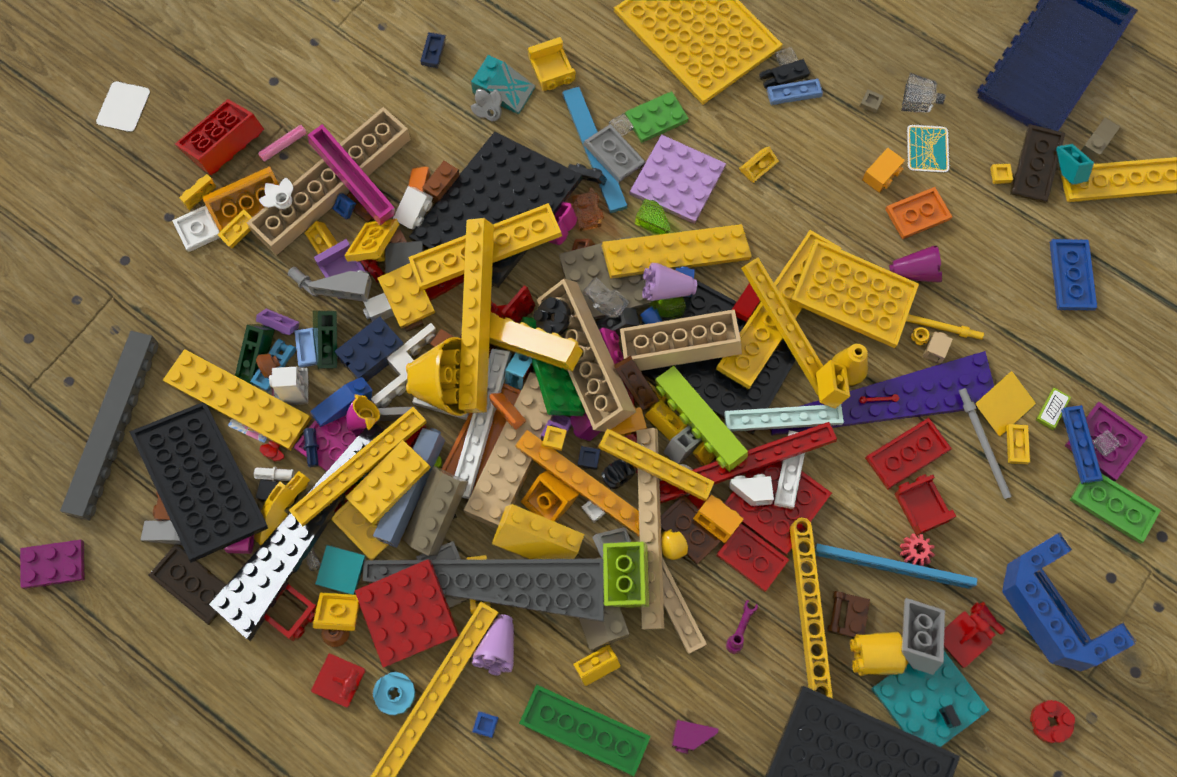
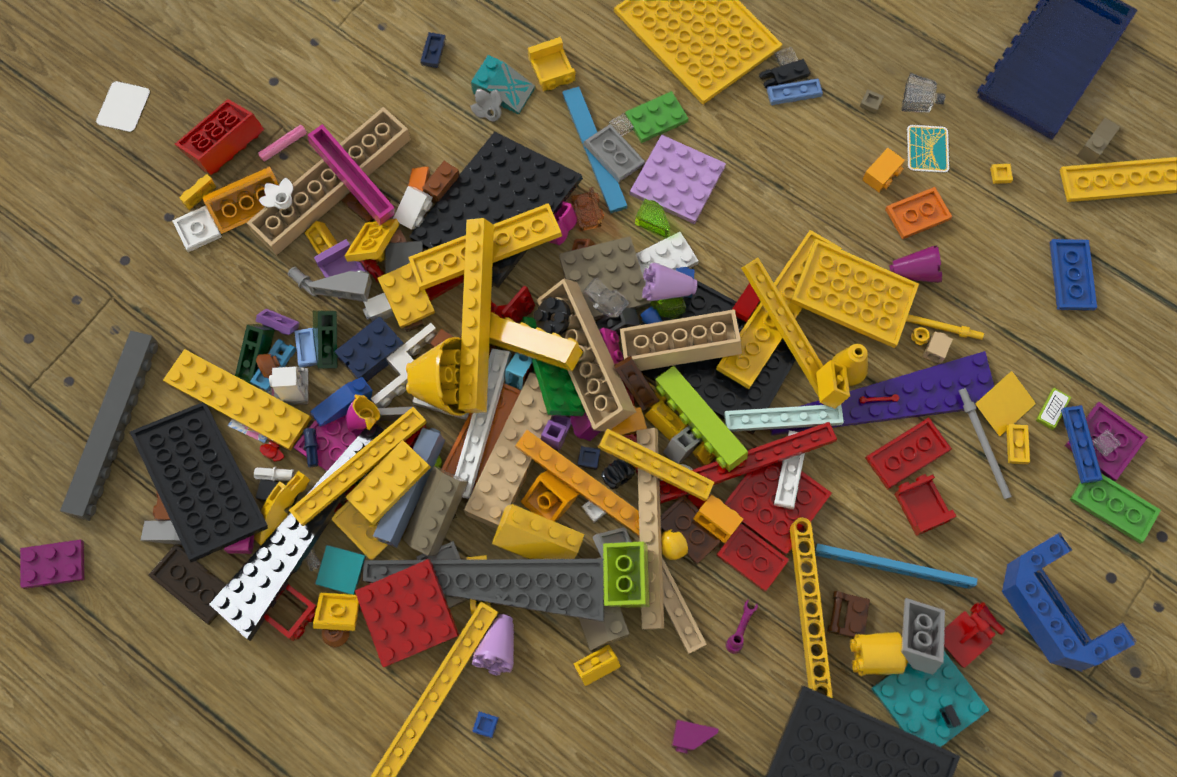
yellow plate [217,209,253,249] -> none
red plate [311,654,366,708] -> none
blue tile [333,193,356,219] -> none
medium azure plate [373,672,416,715] -> none
orange slope [489,393,526,429] -> none
green plate [519,684,651,777] -> none
yellow plate [542,425,567,451] -> none
black plate [568,163,607,185] -> none
yellow plate [601,224,752,279] -> none
white slope [729,474,774,506] -> none
yellow slope [739,147,779,183] -> none
coral gear [900,534,935,566] -> none
dark brown tile [1010,124,1065,203] -> none
red plate [1030,700,1075,743] -> none
teal slope [1056,144,1094,184] -> none

